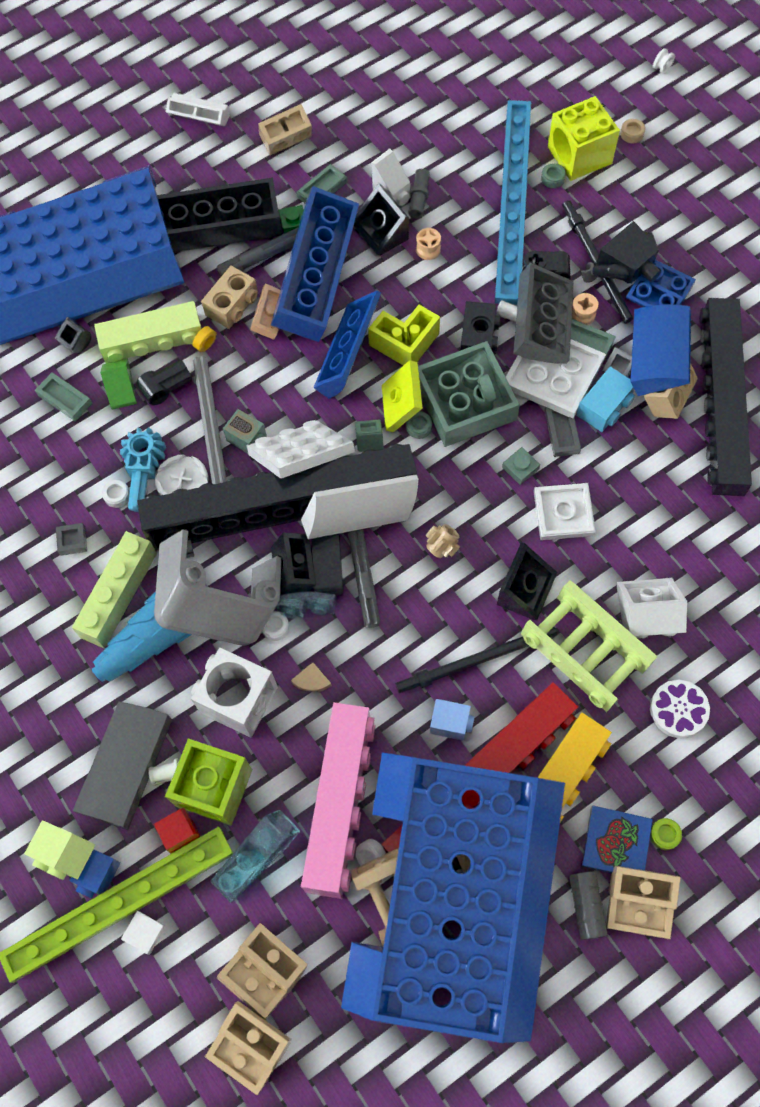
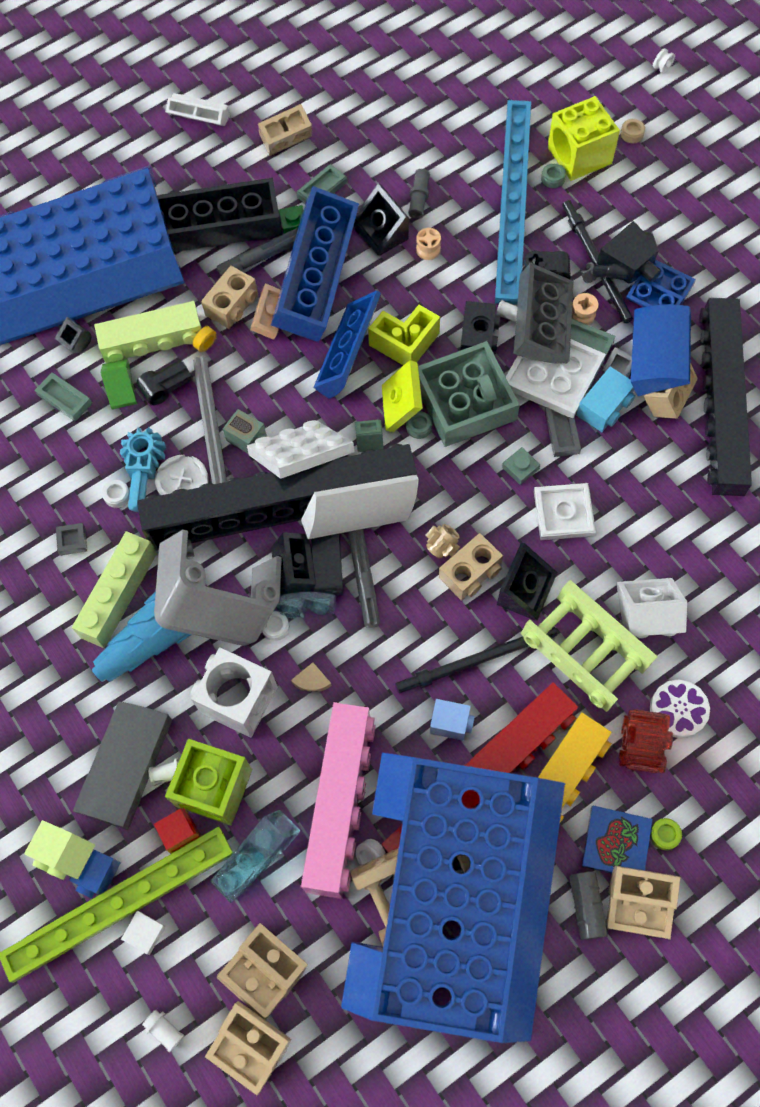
white slope [372,149,410,206] -> none
none -> white pin [143,1010,184,1053]
none -> tan brick [439,533,503,601]
none -> clear red brick [619,709,673,774]

